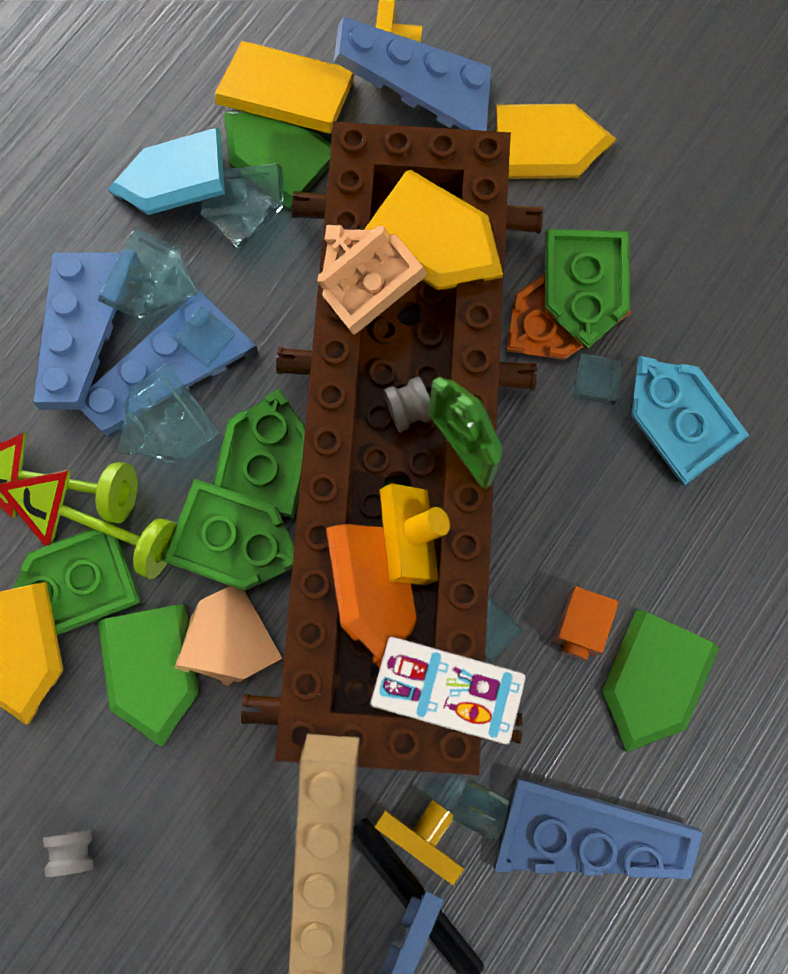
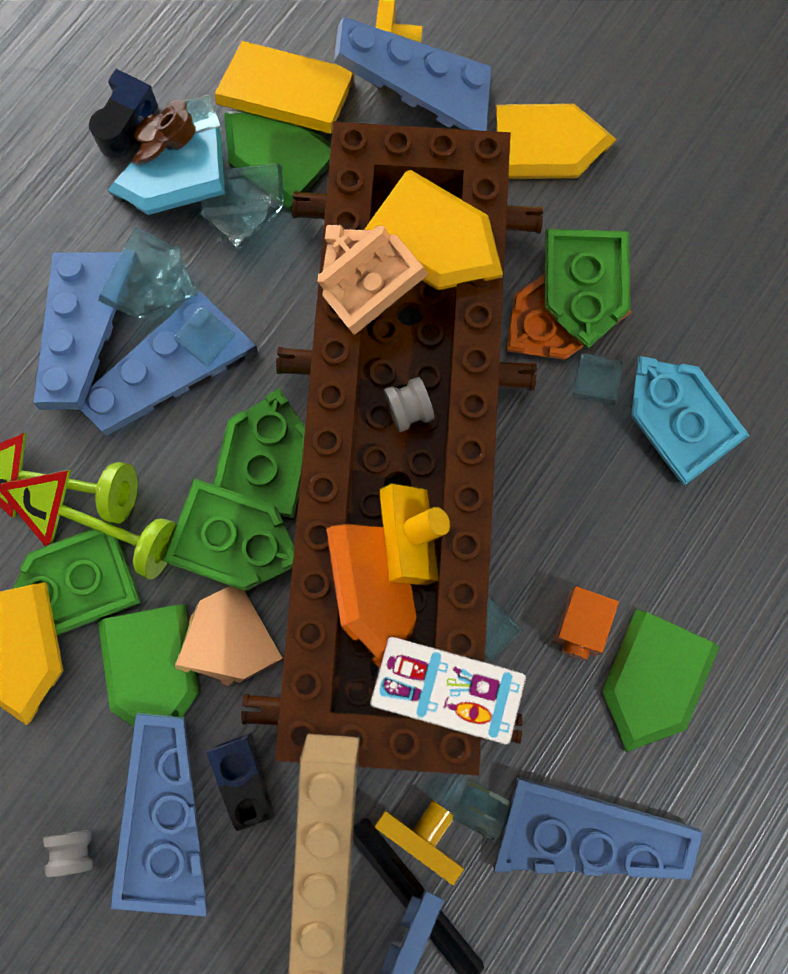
clear light blue slope [118,363,220,462] -> none
bright green tile [429,377,502,489] -> none
none -> leg [89,69,158,157]
none -> medium blue wing [110,713,208,917]
none -> reddish brown plate [132,100,196,166]
none -> clear light blue tile [184,94,220,133]
none -> leg [206,733,274,831]

